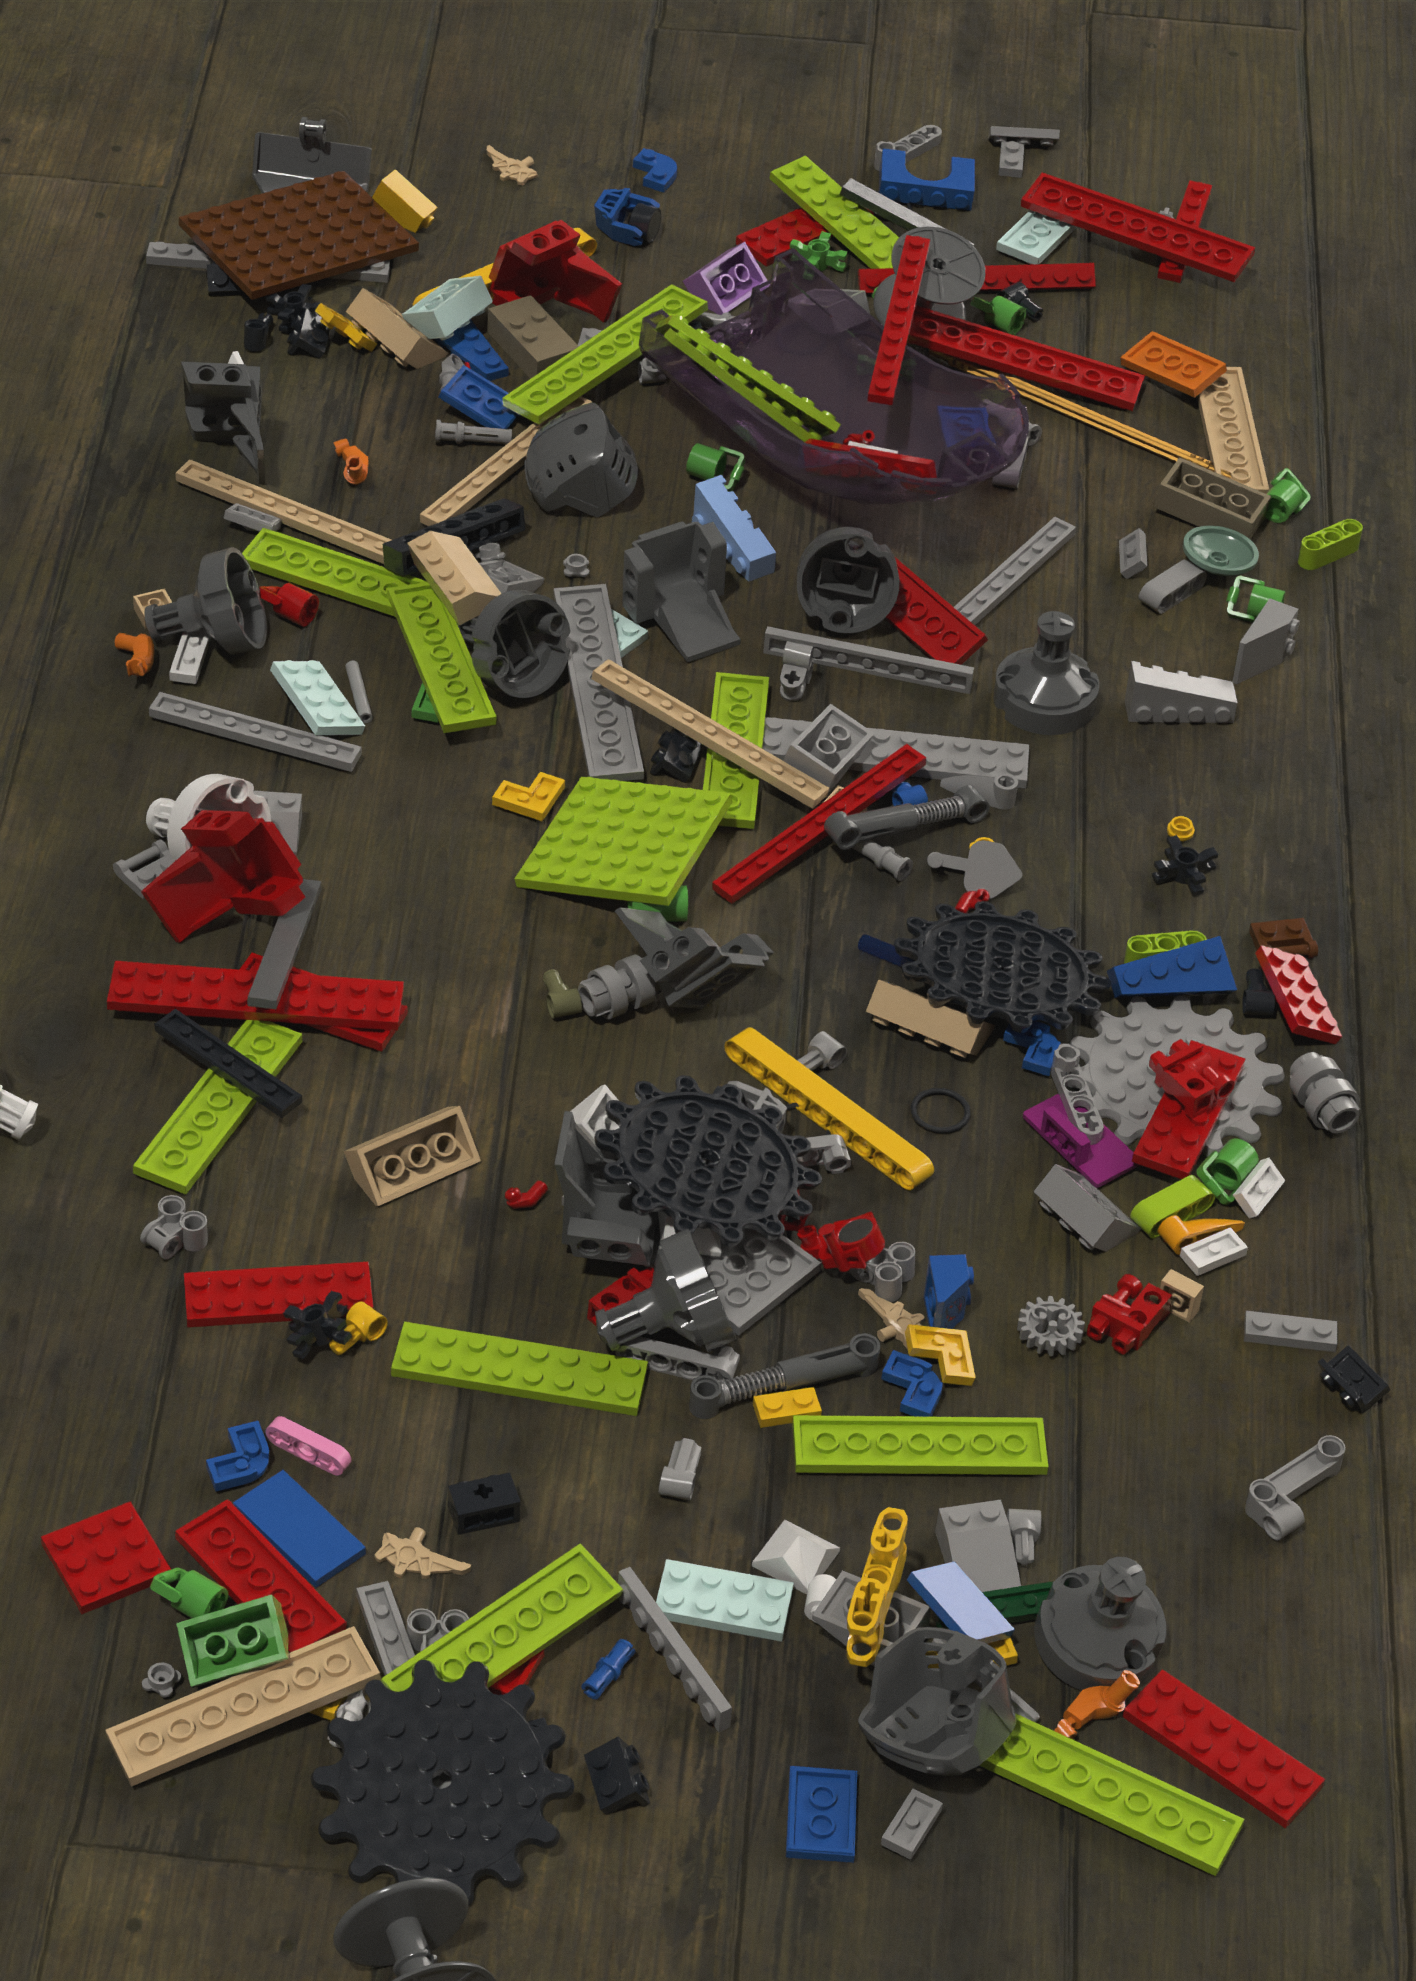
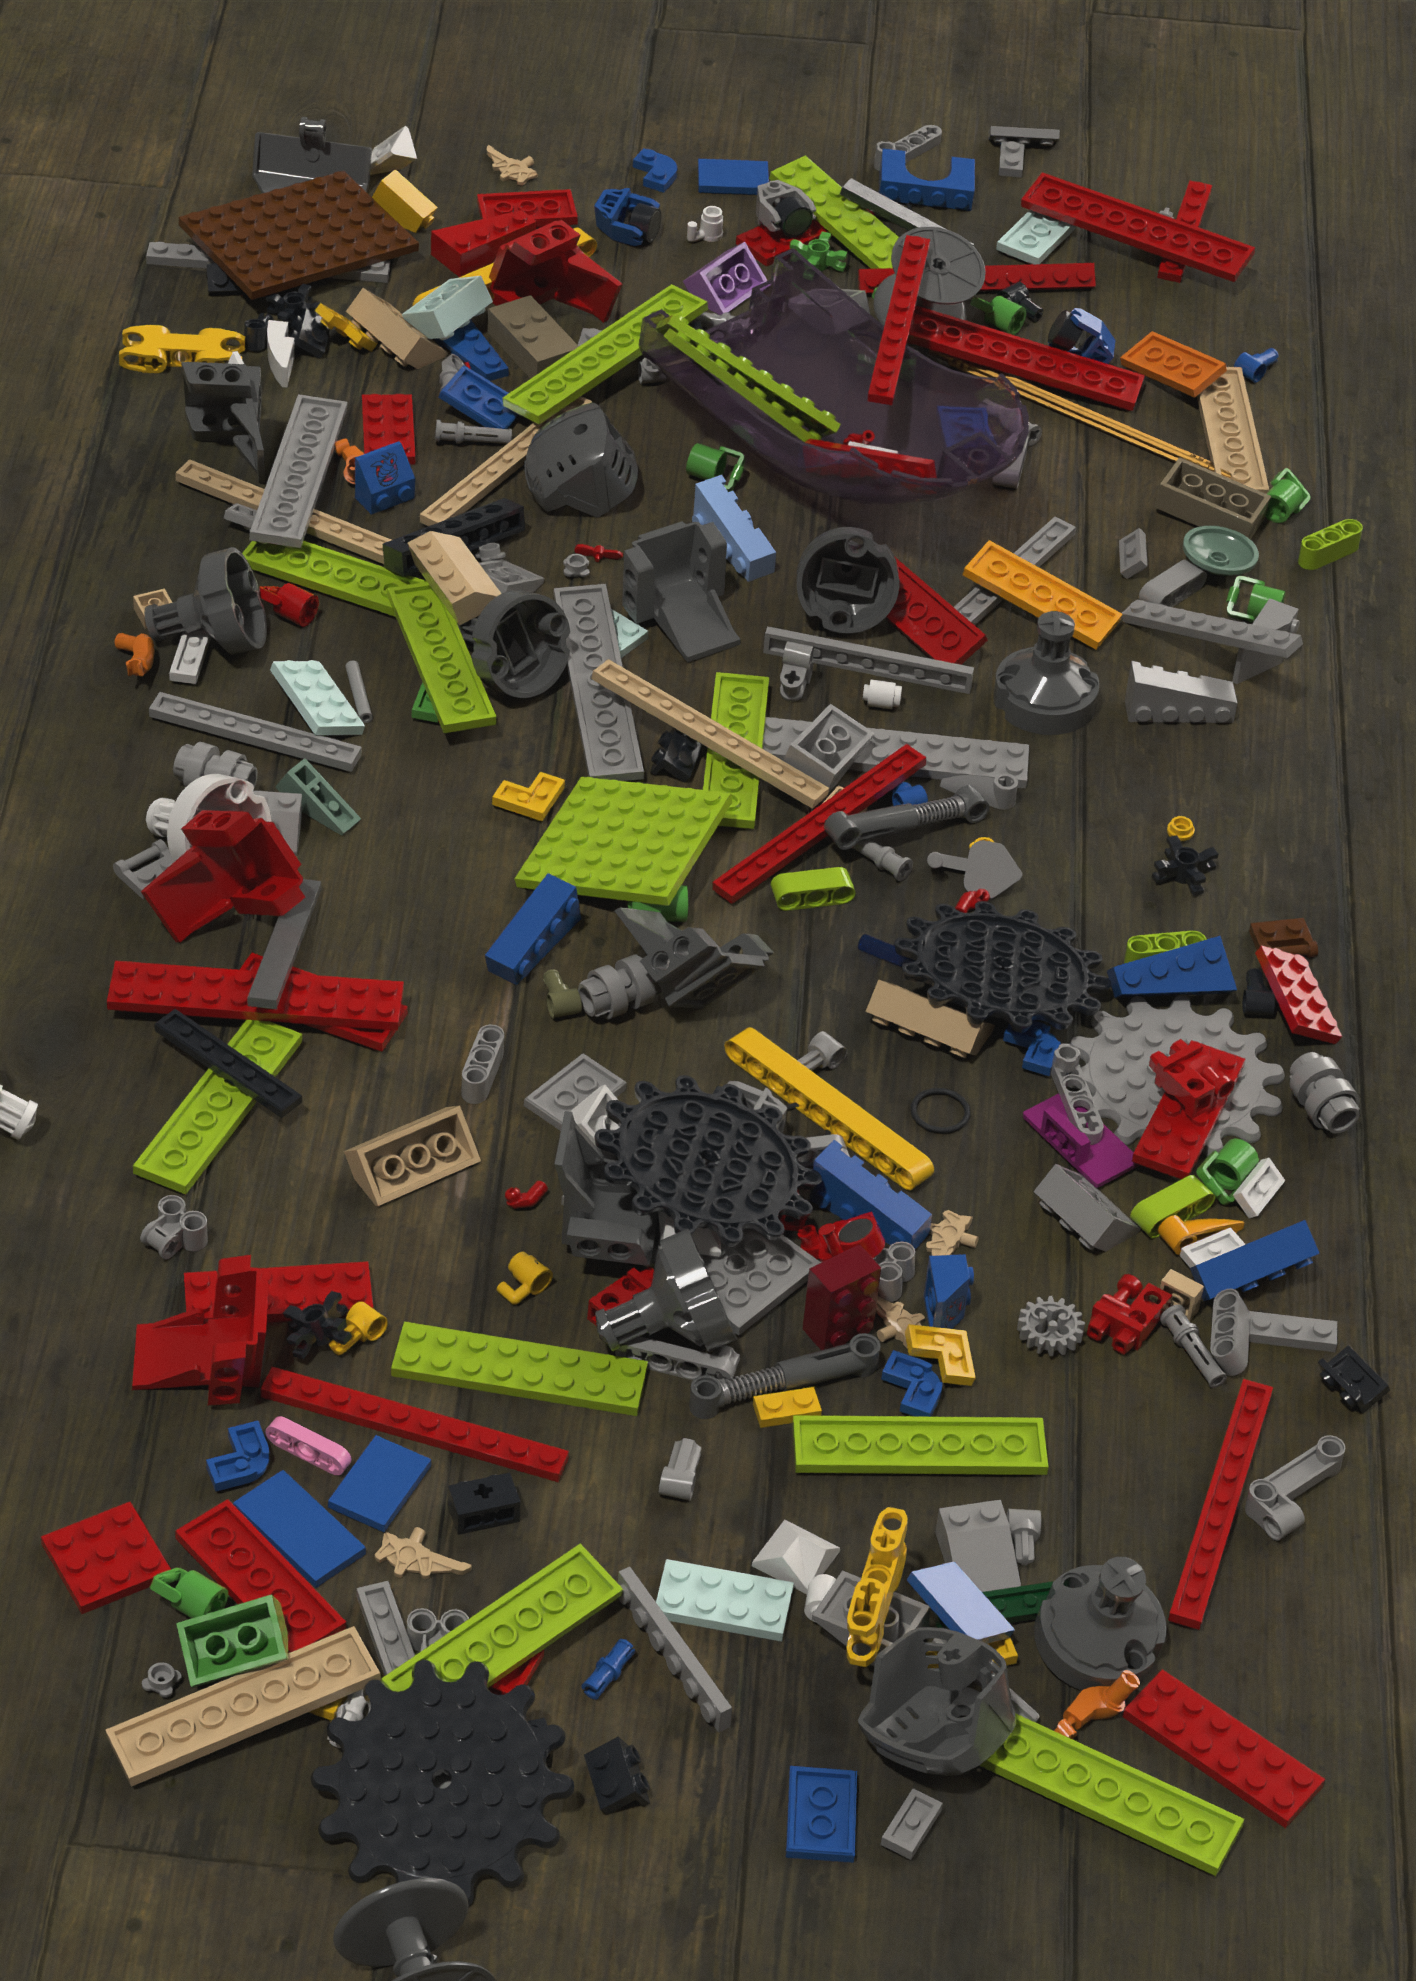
none -> yellow piece [119,325,245,373]
none -> red piece [132,1255,269,1406]
none -> light grey piece [173,742,258,788]
none -> light grey plate [249,394,348,548]
none -> red plate [261,1366,569,1482]
none -> white slope [267,320,294,387]
none -> sand green slope [275,758,361,836]
none -> blue tile [328,1435,431,1532]
none -> blue slope [355,441,415,515]
none -> red plate [362,394,415,465]
none -> white slope [370,126,417,175]
none -> red wedge [431,210,536,277]
none -> light grey beam [461,1024,504,1104]
none -> red plate [477,189,578,228]
none -> blue wedge [485,873,582,985]
none -> yellow piece [496,1252,553,1305]
none -> light grey tile [524,1053,627,1131]
none -> red piece [574,544,623,562]
none -> white piece [687,206,723,243]
none -> blue tile [698,159,769,195]
none -> piece [756,180,816,238]
none -> lime beam [771,867,856,911]
none -> dark red brick [802,1244,881,1350]
none -> blue wedge [810,1139,932,1249]
none -> white brick [863,680,902,709]
none -> tan piece [926,1210,979,1256]
none -> light orange plate [963,540,1123,650]
none -> blue piece [1047,308,1115,364]
none -> light grey plate [1122,600,1303,658]
none -> light grey pin [1160,1304,1227,1388]
none -> red plate [1168,1379,1273,1630]
none -> blue wedge [1190,1220,1319,1301]
none -> light grey beam [1210,1289,1250,1376]
none -> blue pin [1234,348,1279,383]

